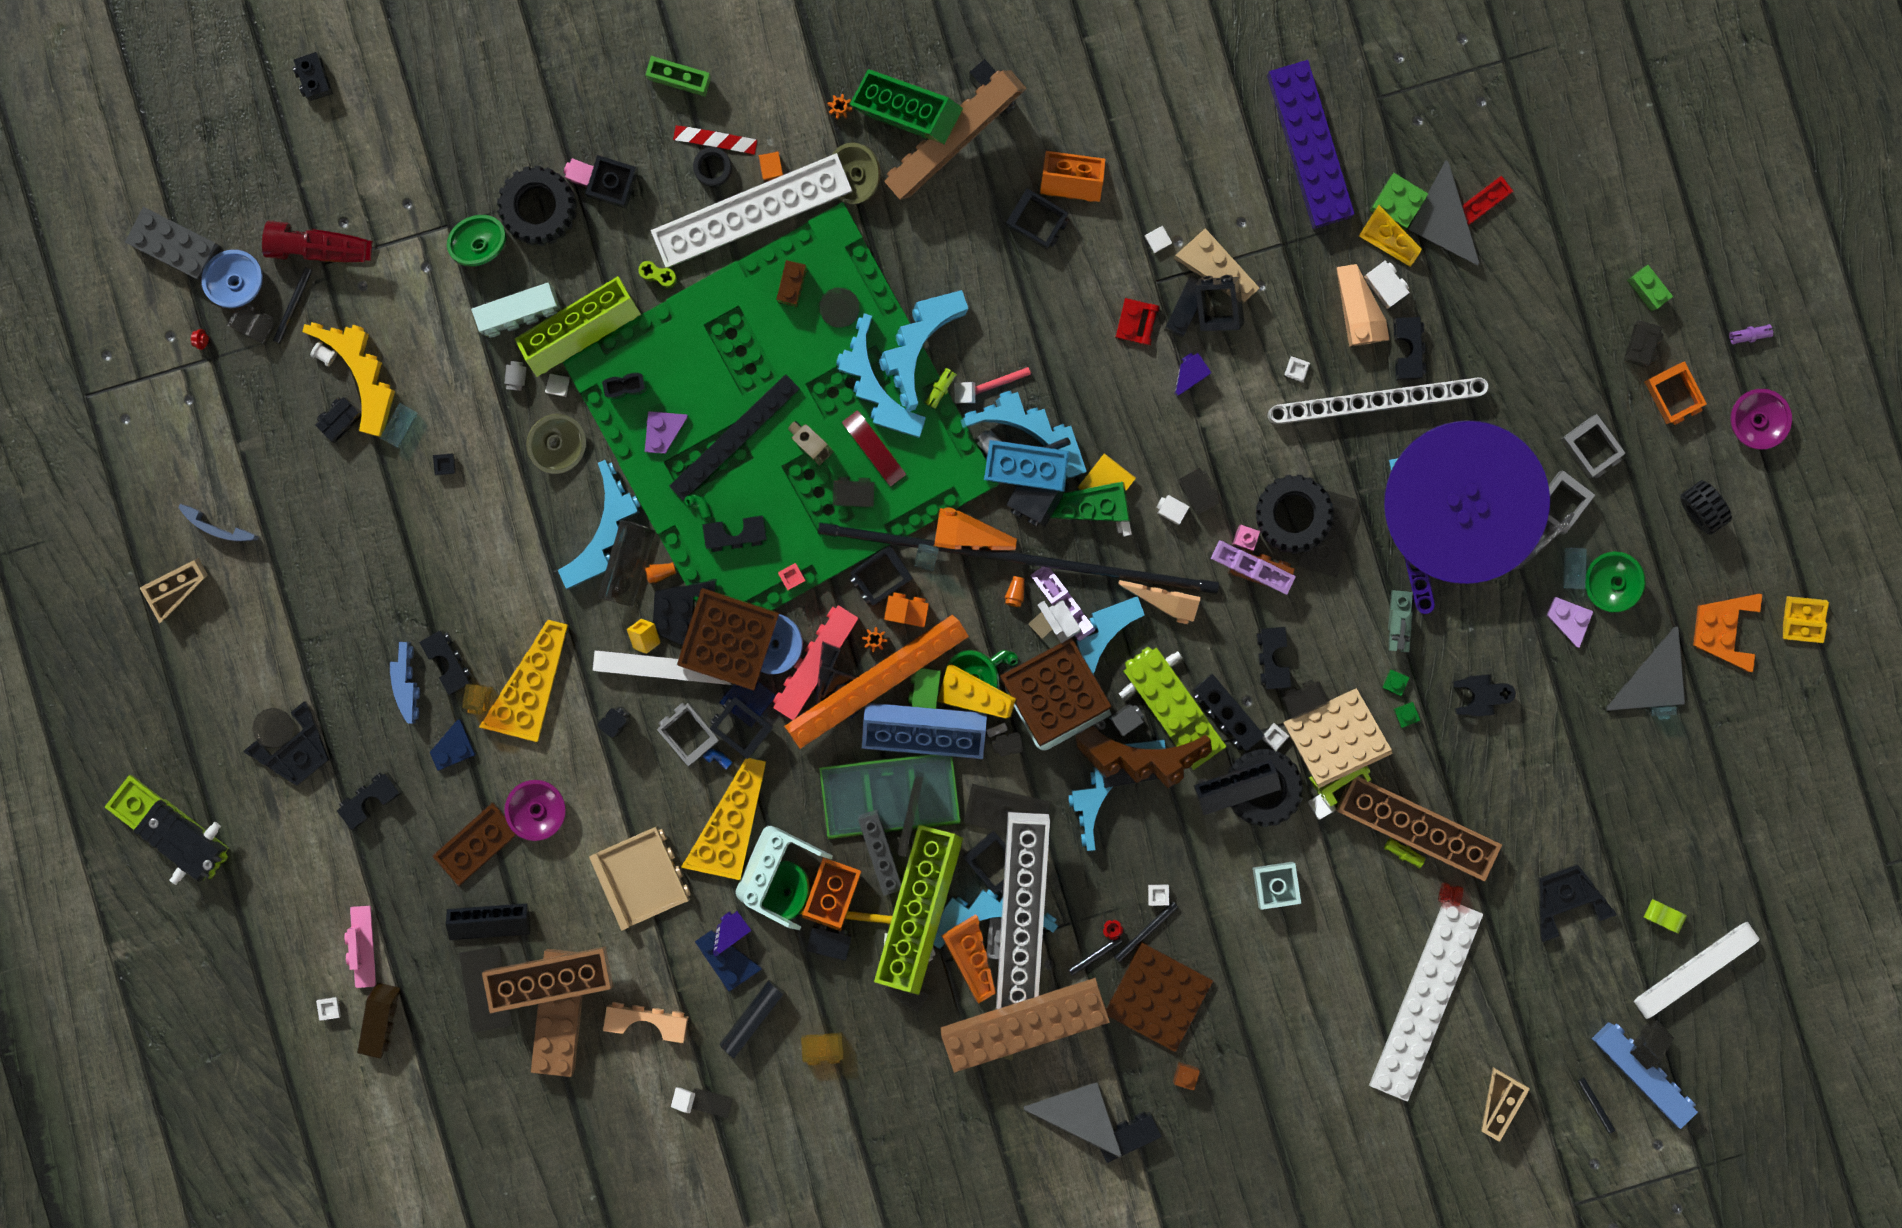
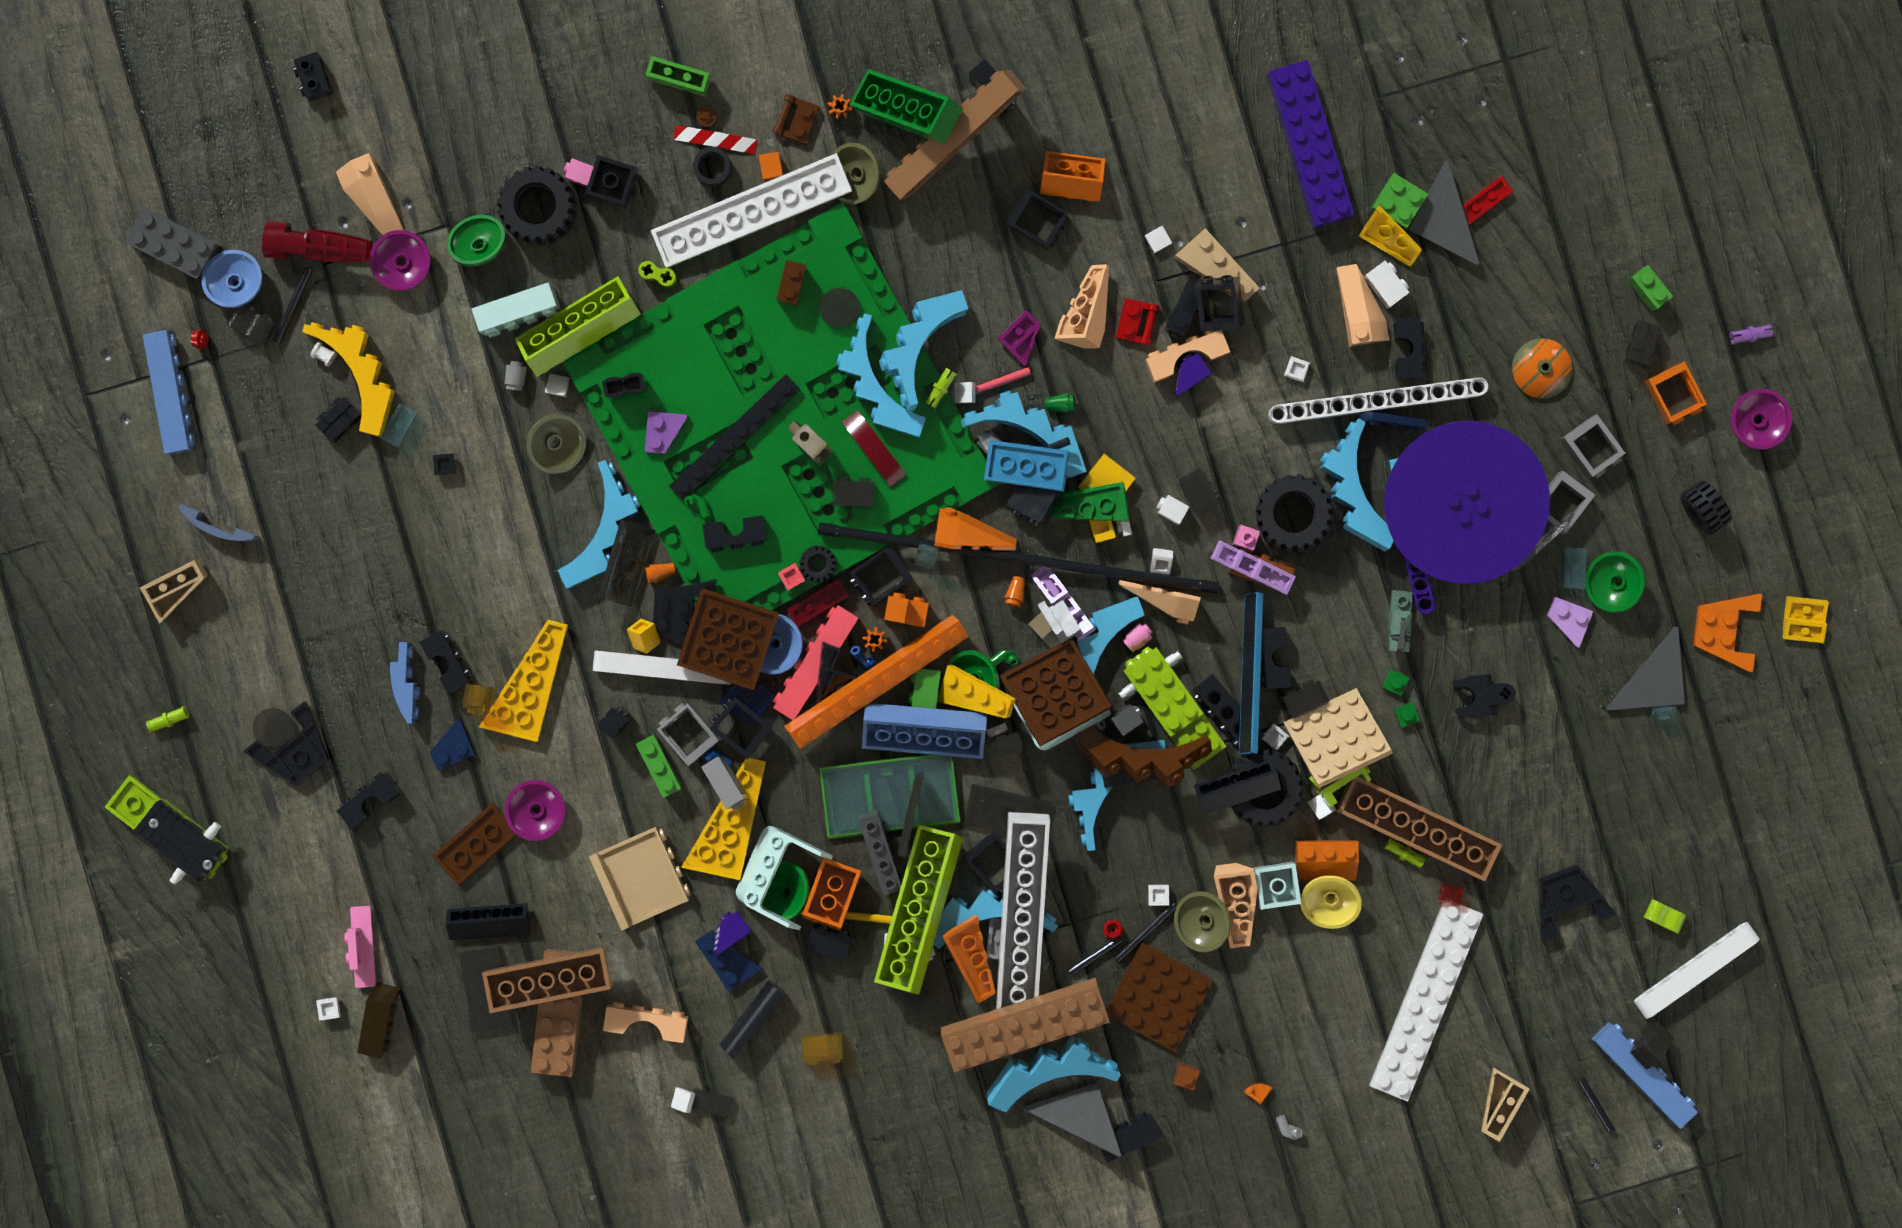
none -> medium blue brick [142,330,195,455]
none -> lime pin [146,706,189,733]
none -> light nougat wedge [336,153,404,235]
none -> magenta dish [369,230,431,291]
none -> bright green brick [636,734,683,798]
none -> reddish brown tile [697,107,717,128]
none -> light grey window [701,756,749,810]
none -> reddish brown plate [772,94,820,145]
none -> dark red plate [787,579,849,627]
none -> black tyre [800,546,837,582]
none -> blue arm [850,646,876,669]
none -> medium azure arch [986,1036,1121,1112]
none -> magenta wing [997,310,1040,366]
none -> green cone [1045,393,1075,413]
none -> light nougat wedge [1055,264,1109,349]
none -> yellow panel [1089,520,1116,544]
none -> bright pink brick [1123,623,1153,652]
none -> light nougat arch [1145,330,1230,383]
none -> white slope [1150,548,1173,575]
none -> olive dish [1174,891,1231,952]
none -> light nougat wedge [1214,863,1258,948]
none -> black tile [1239,592,1263,755]
none -> orange tile [1244,1083,1272,1104]
none -> light grey arm [1276,1115,1303,1140]
none -> orange slope [1295,840,1359,881]
none -> light yellow dish [1300,876,1362,929]
none -> medium azure arch [1319,418,1394,552]
none -> dark blue wing [1354,412,1427,432]
none -> orange dish [1511,338,1573,399]

